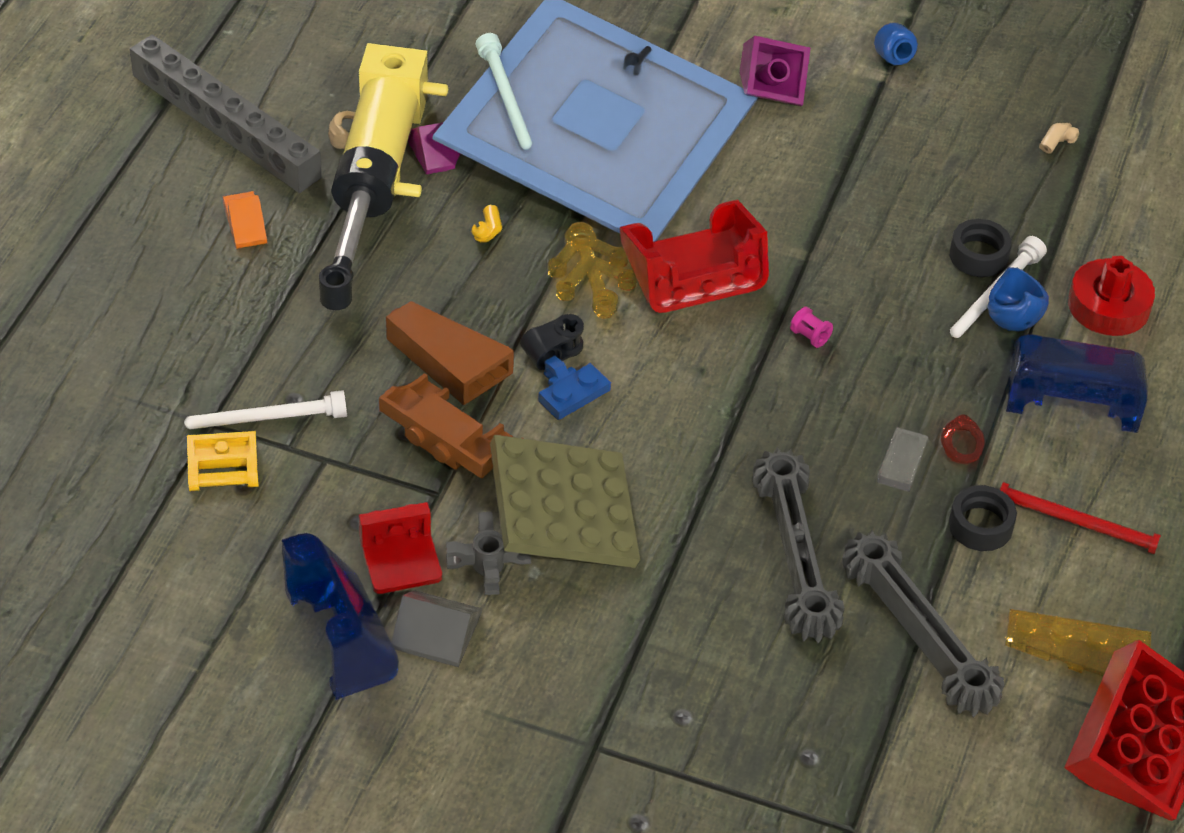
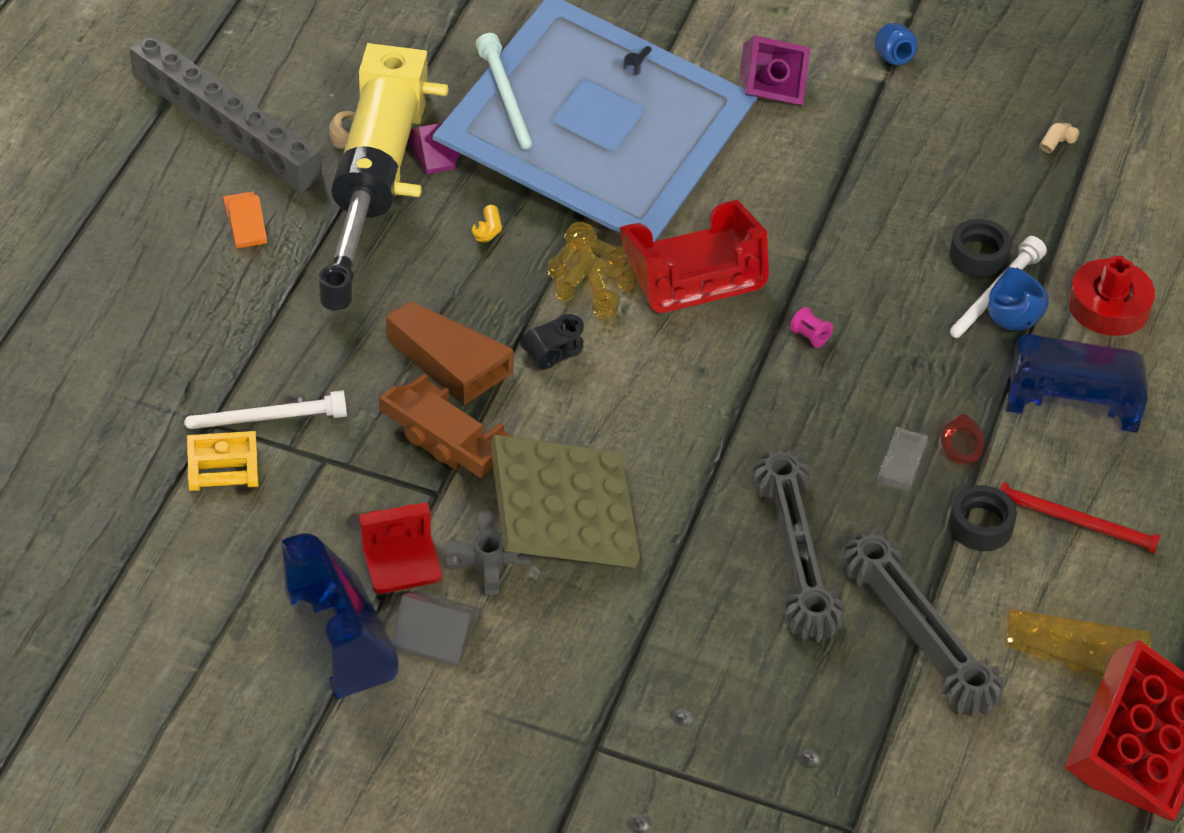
blue hinge [538,356,611,420] -> none

